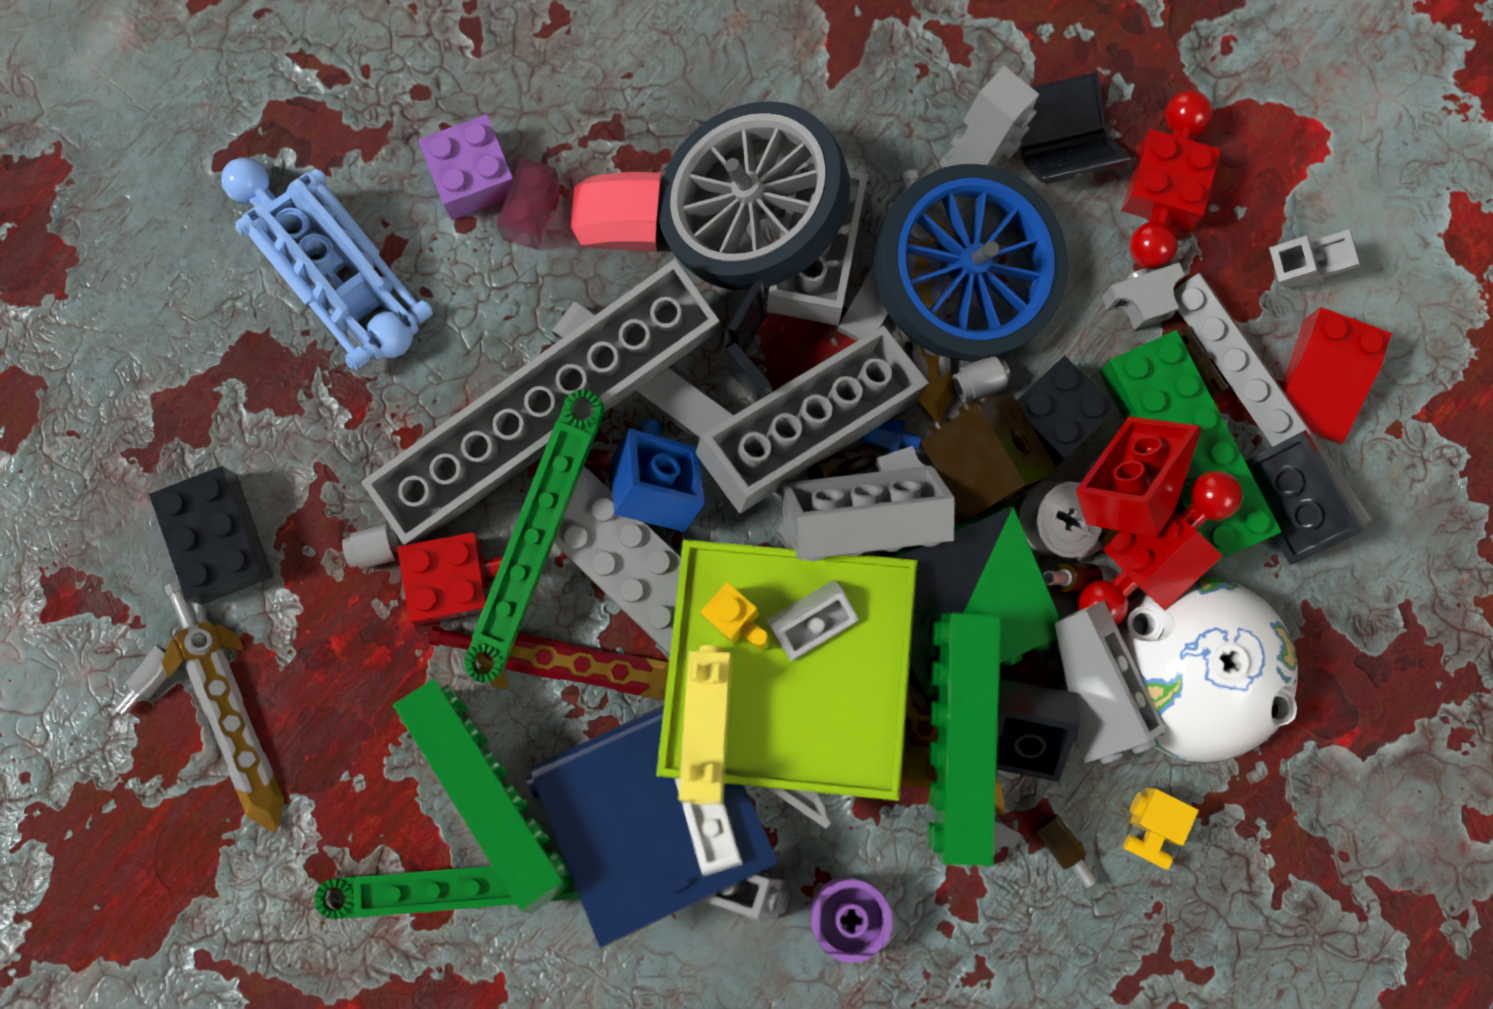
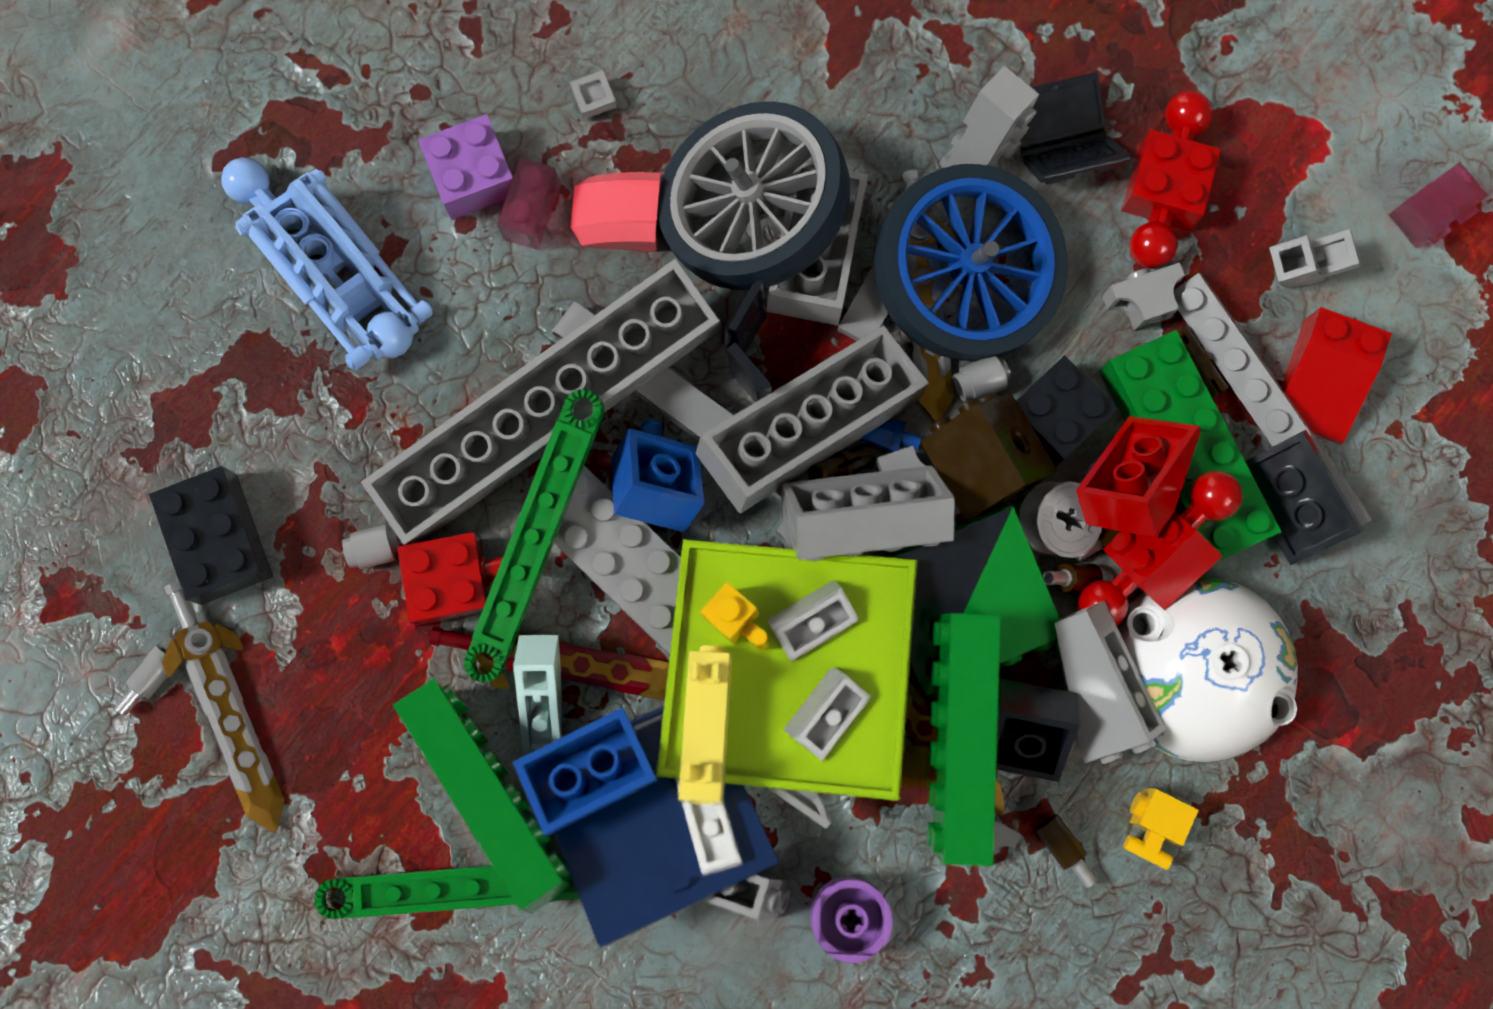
none -> light aqua slope [513,635,562,755]
none -> blue slope [513,707,657,837]
none -> light grey plate [570,70,617,119]
none -> light grey slope [784,668,871,761]
none -> clear pink brick [1389,162,1488,248]

